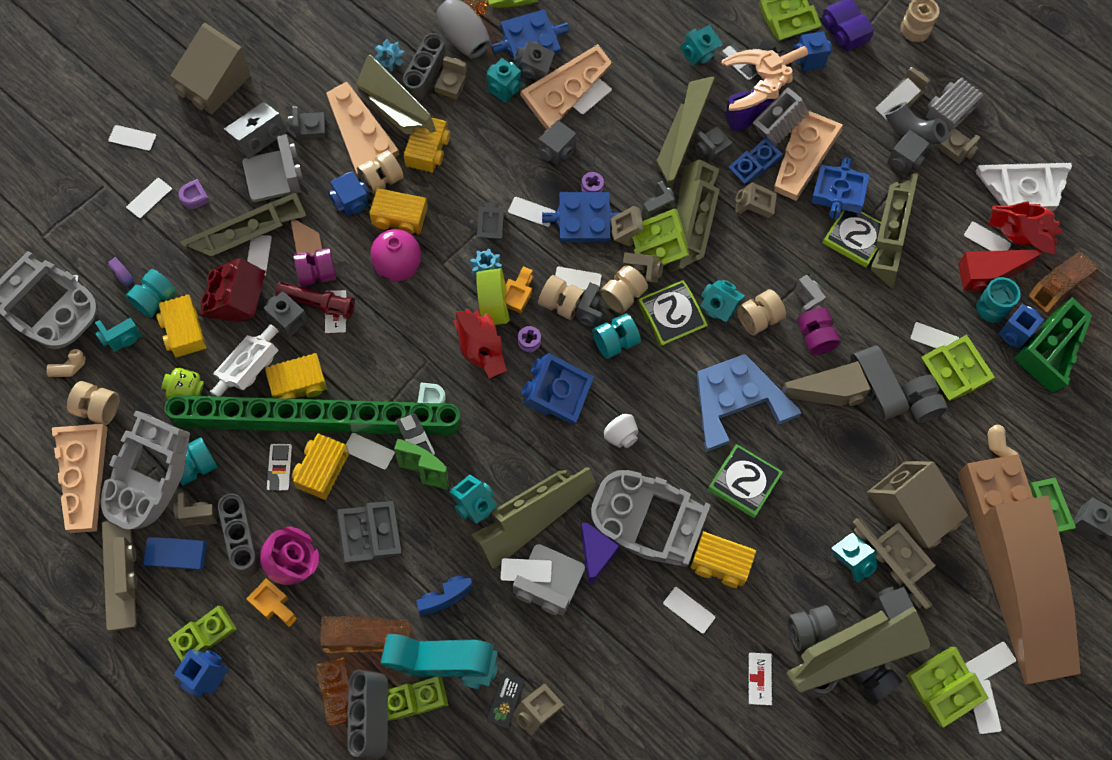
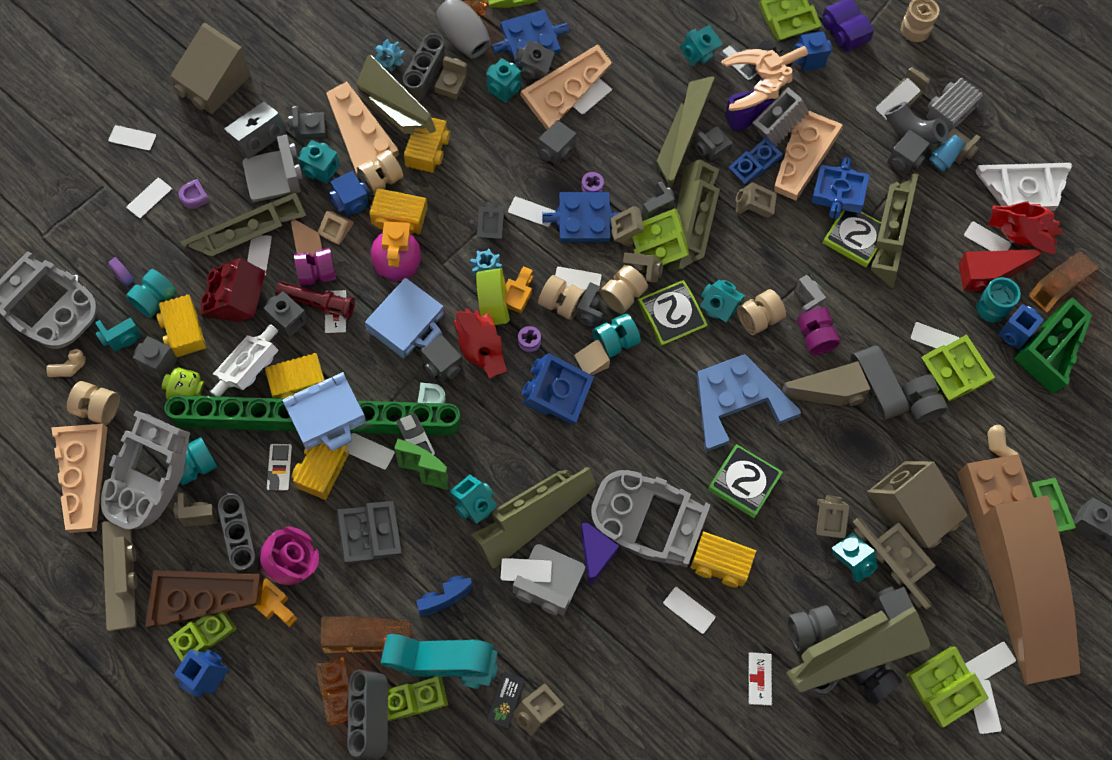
blue slope [143,537,207,570] -> none
white cone [604,414,639,448] -> none
none -> dark grey brick [133,336,177,381]
none -> reddish brown wing [145,570,264,629]
none -> light blue piece [283,372,366,451]
none -> teal brick [298,140,340,184]
none -> tan slope [318,211,354,245]
none -> light blue piece [365,278,444,359]
none -> light orange plate [382,222,411,267]
none -> dark grey brick [421,335,462,382]
none -> tan slope [574,340,610,375]
none -> dark tan bracket [816,495,849,538]
none -> dark azure cone [929,135,966,172]

